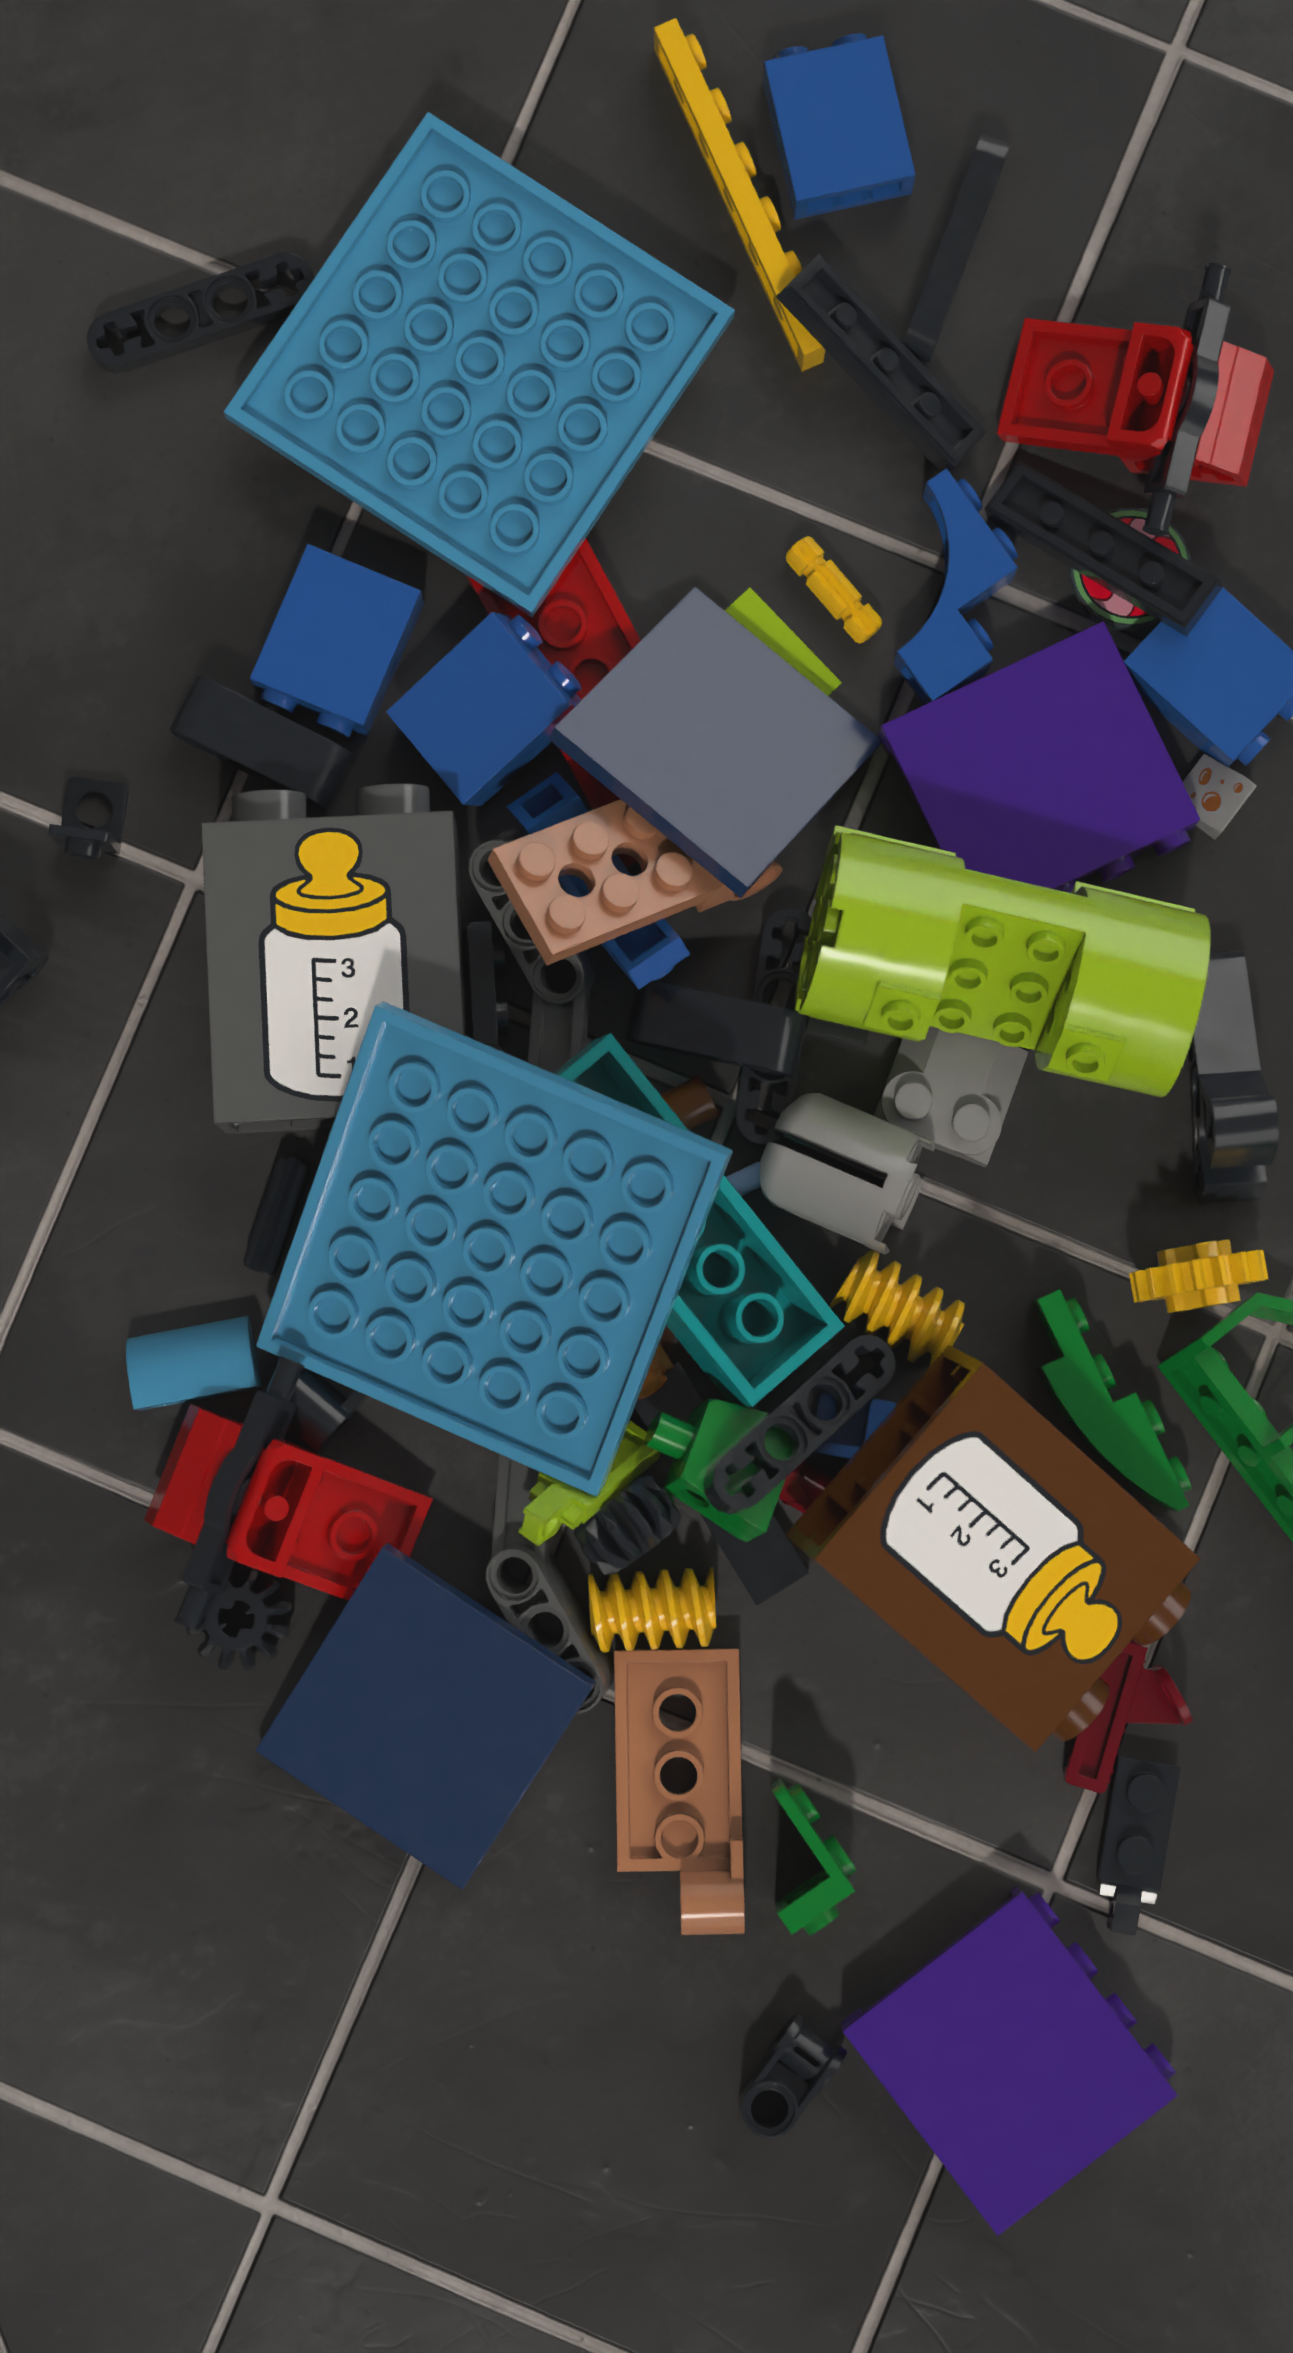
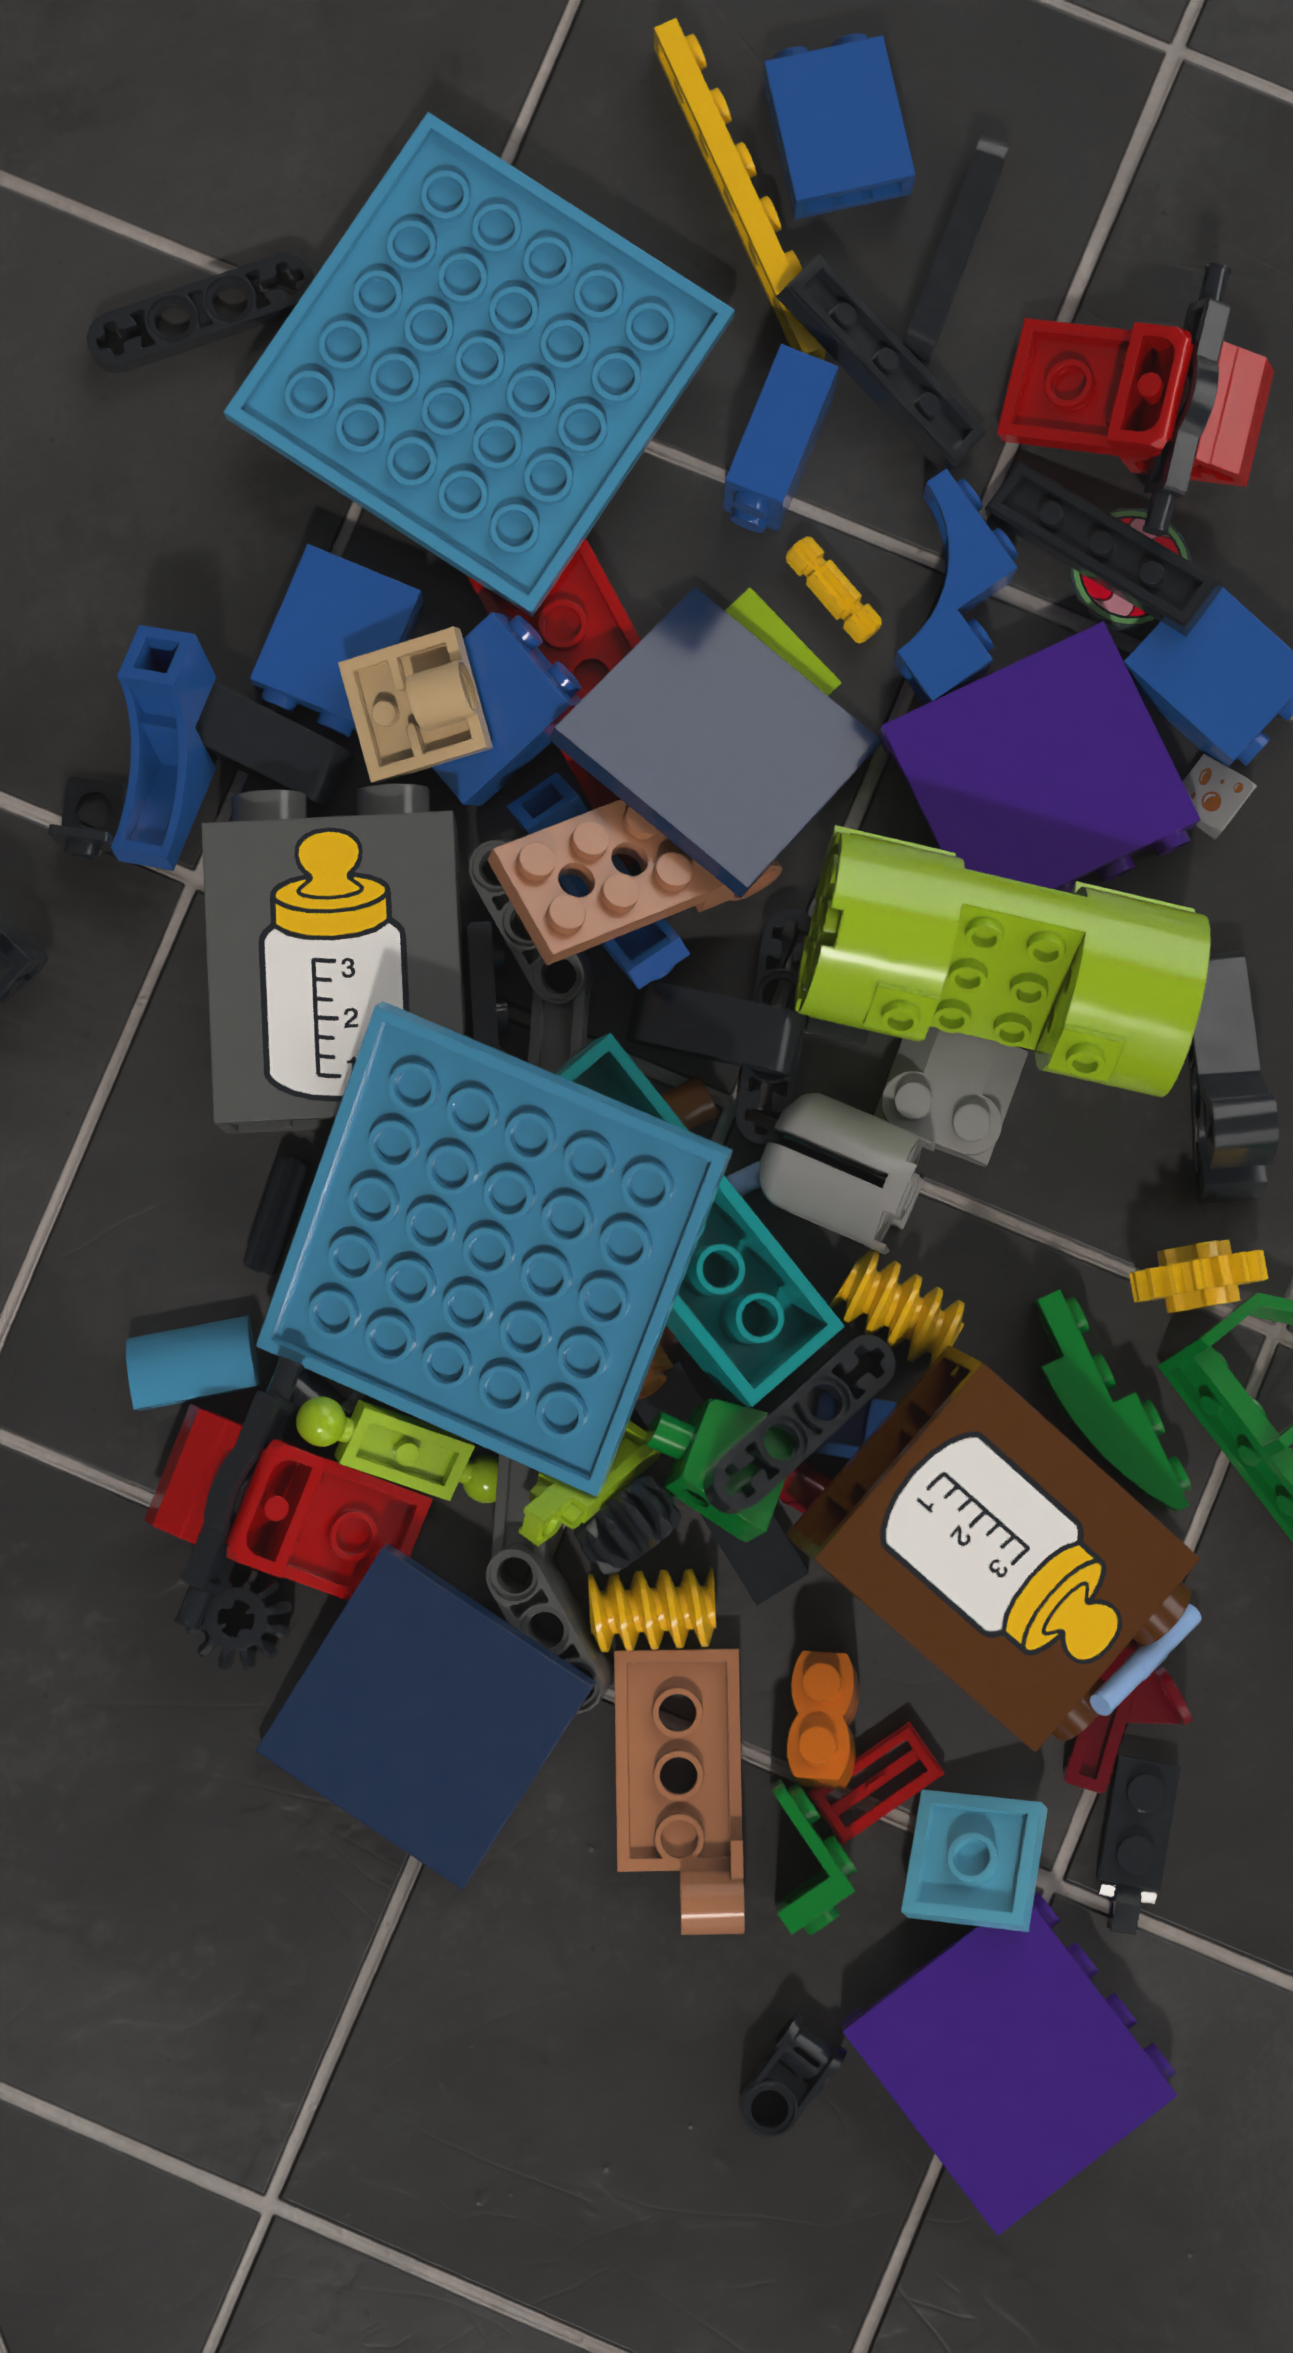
none -> blue arch [111,625,216,871]
none -> lime plate [296,1397,499,1503]
none -> tan plate [338,626,493,783]
none -> blue brick [723,344,839,533]
none -> orange brick [787,1651,860,1789]
none -> red tile [806,1721,945,1845]
none -> medium azure plate [901,1789,1048,1932]
none -> light blue piece [1090,1604,1201,1716]

